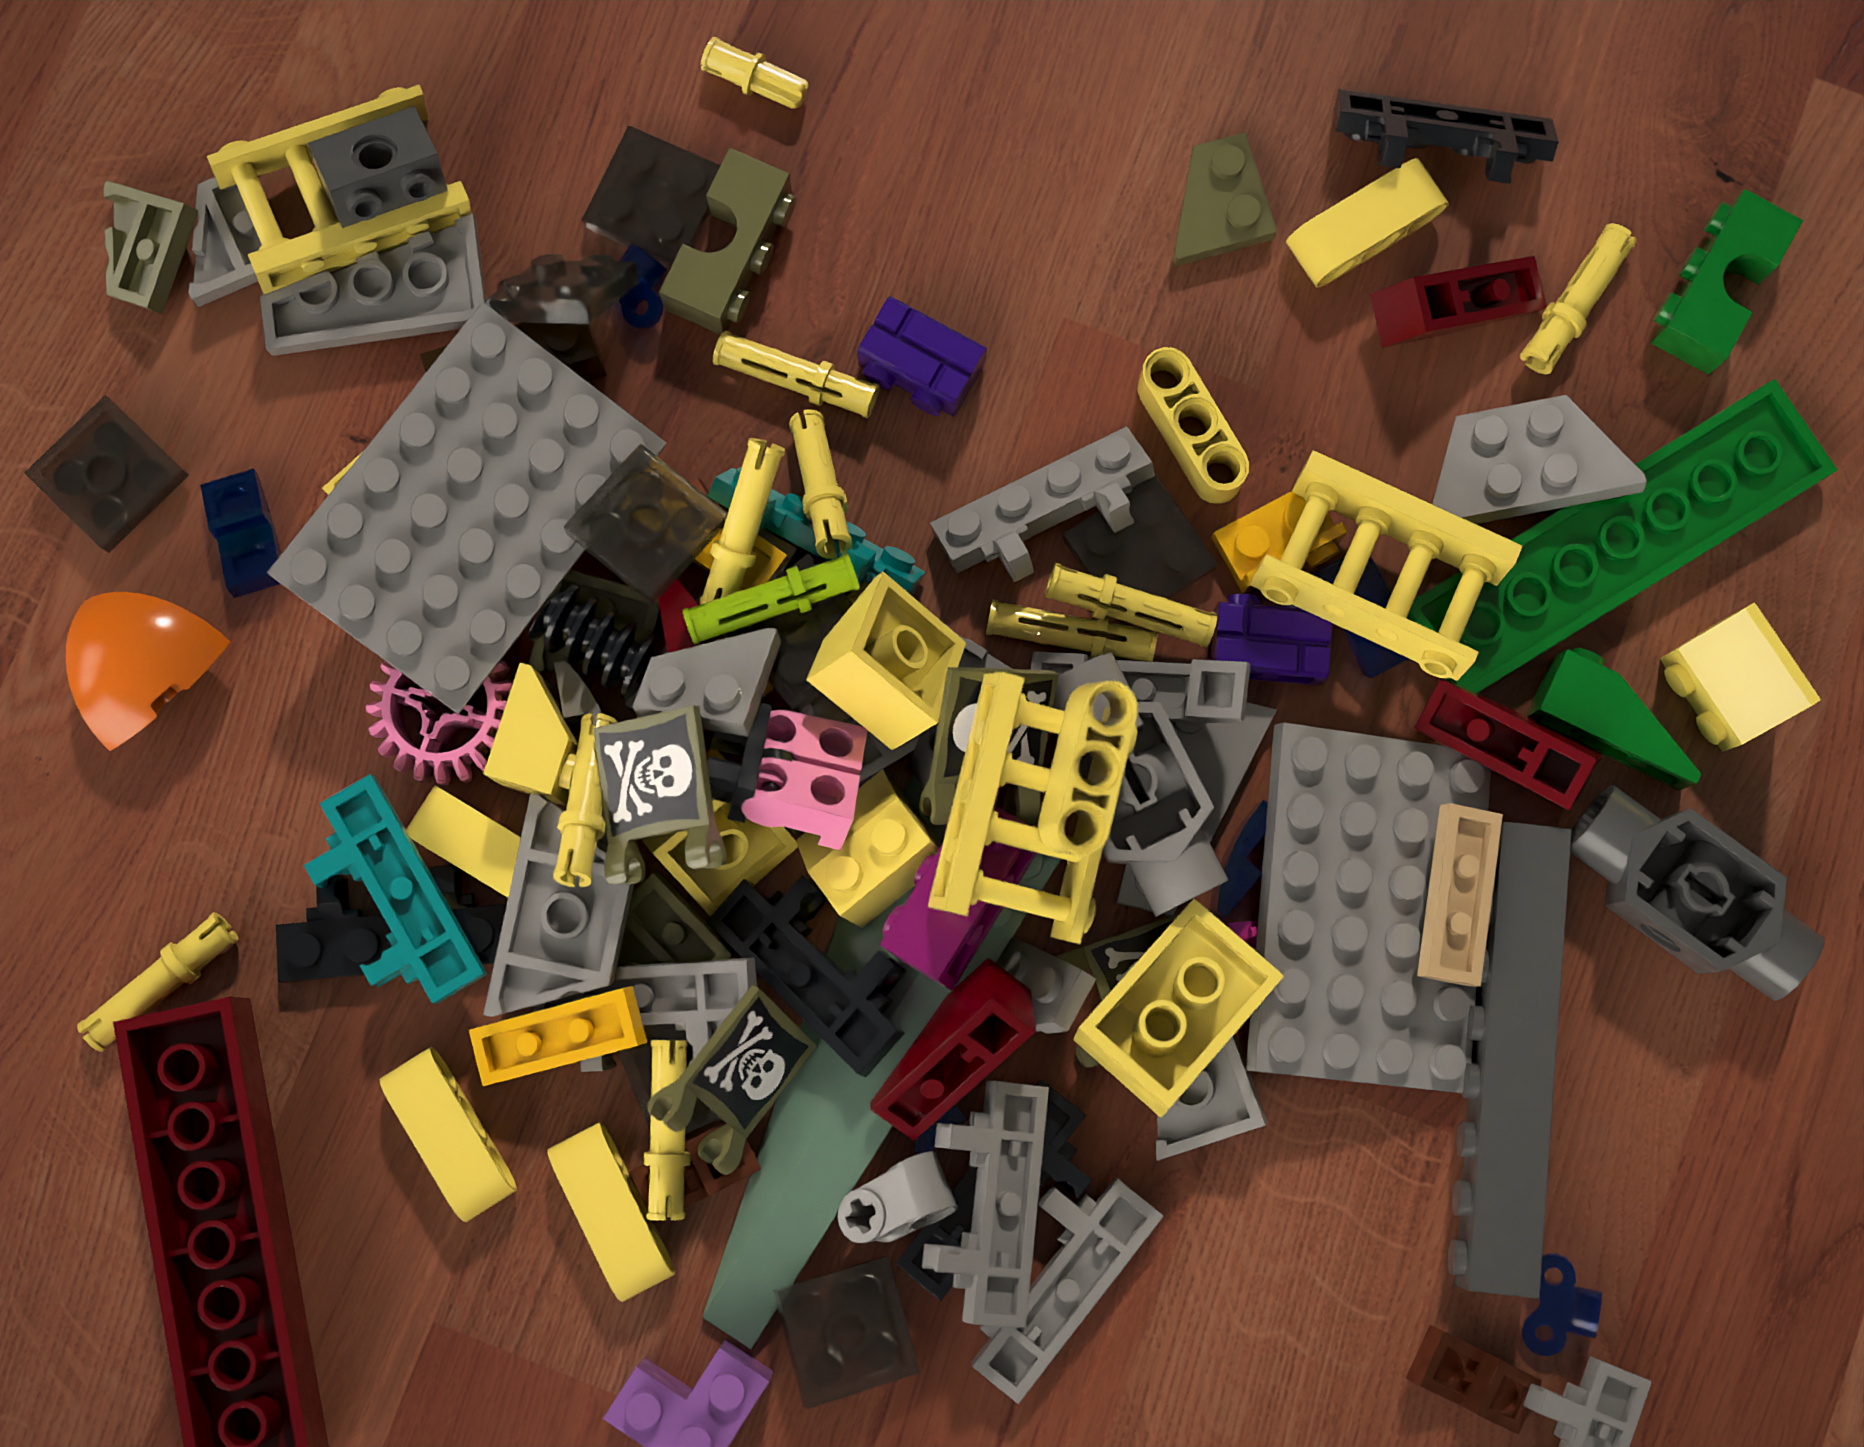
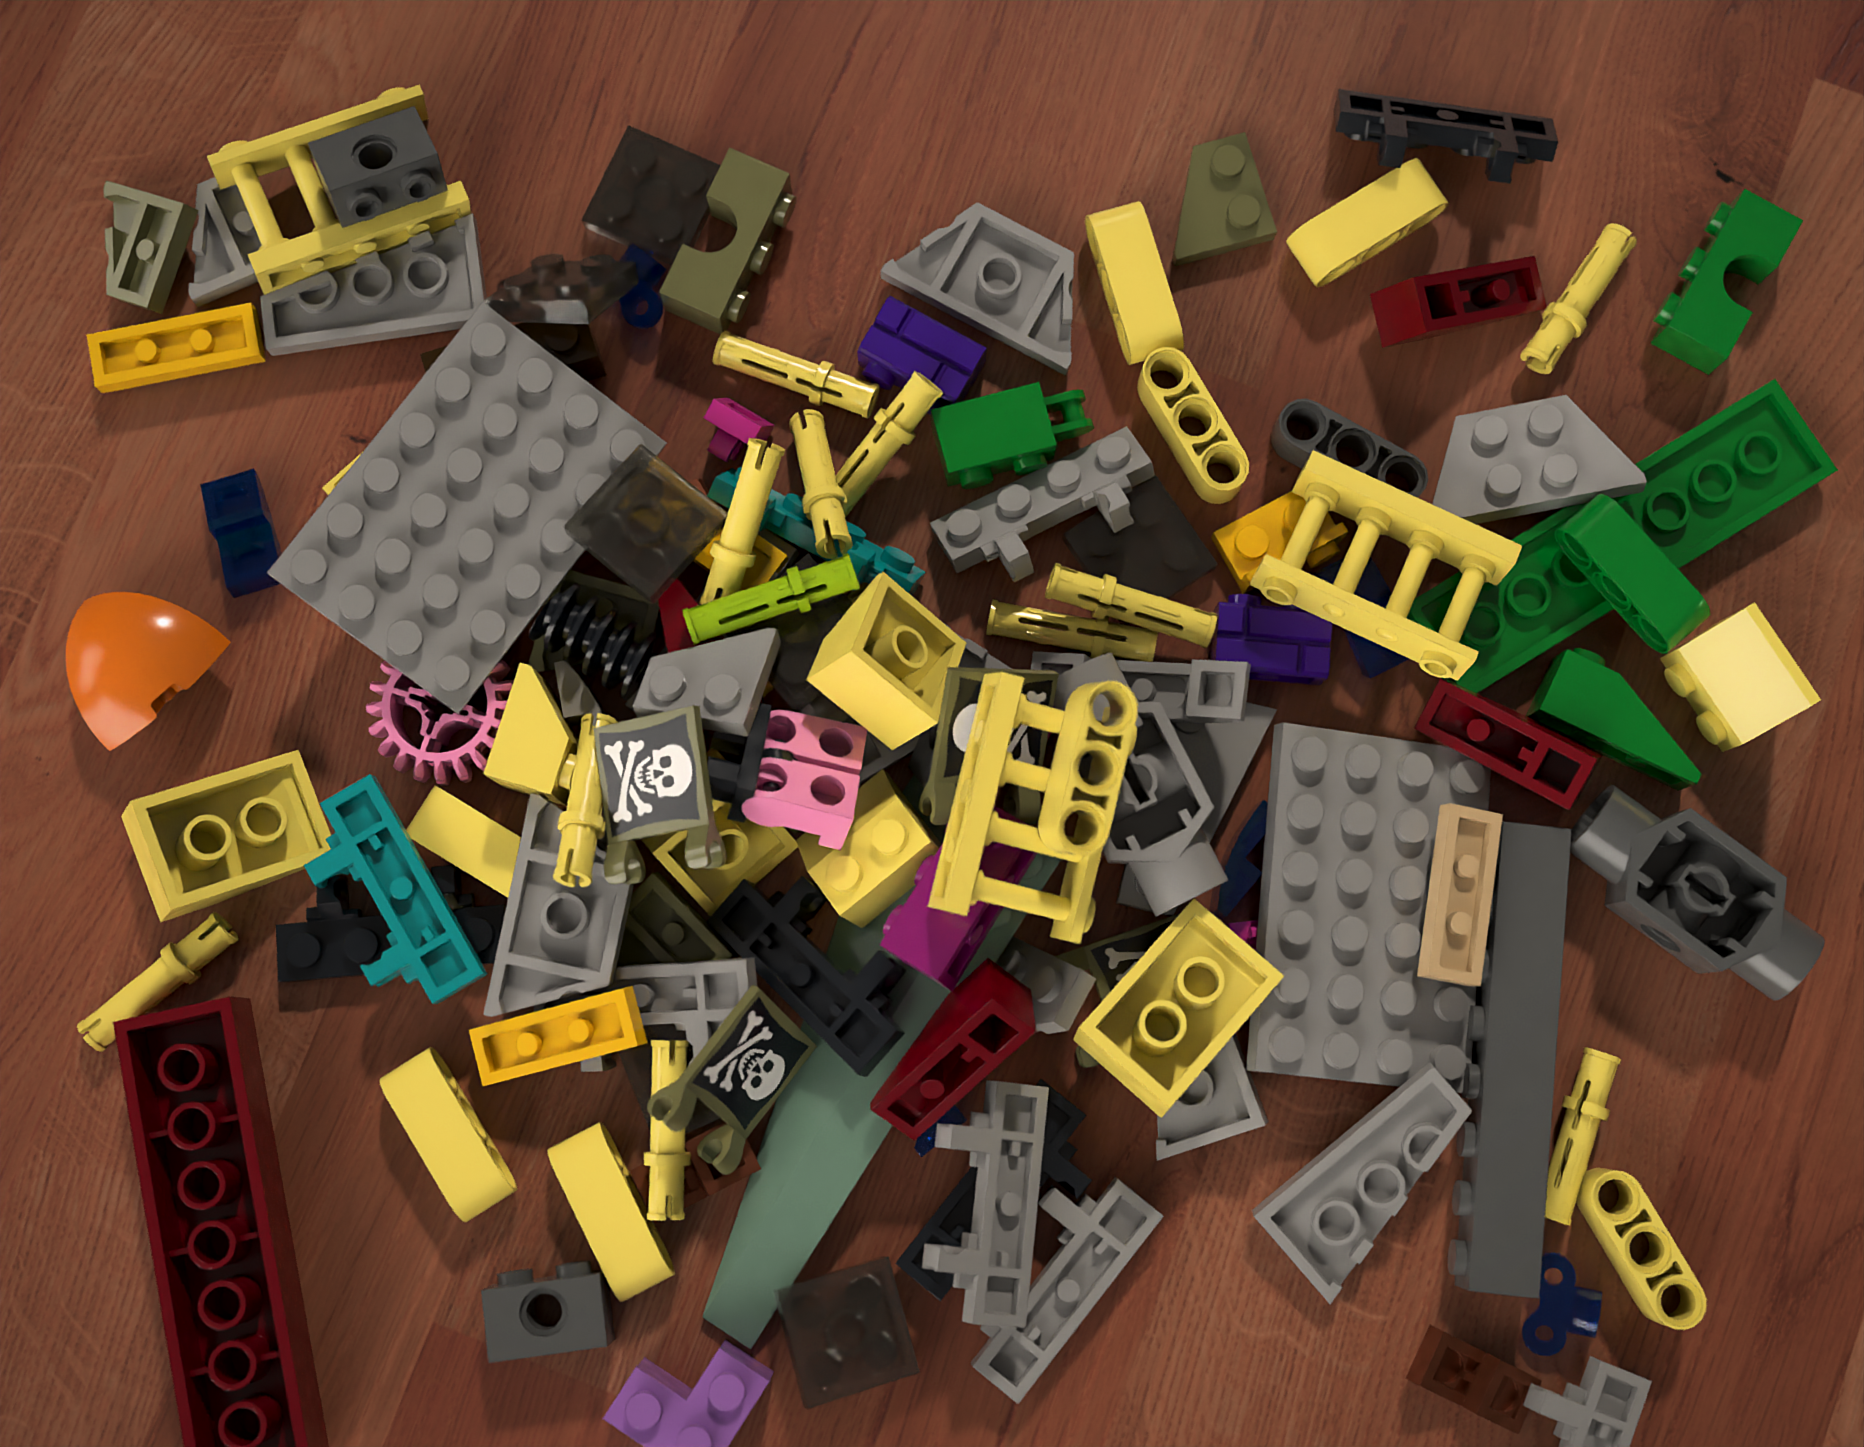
clear smoke plate [24,395,189,553] -> none
light yellow axle [700,37,809,109] -> none
light grey piece [838,1152,958,1243] -> none
none -> yellow plate [87,303,266,393]
none -> light yellow slope [121,750,331,922]
none -> dark grey brick [481,1260,615,1363]
none -> dark pink tile [703,398,775,462]
none -> light yellow pin [836,371,943,518]
none -> light grey wing [880,202,1074,376]
none -> green brick [931,382,1094,489]
none -> light yellow beam [1085,201,1184,365]
none -> light grey wing [1252,1062,1472,1304]
none -> dark grey beam [1270,399,1428,498]
none -> light yellow pin [1545,1047,1621,1226]
none -> green beam [1554,494,1711,654]
none -> light yellow beam [1576,1168,1707,1330]

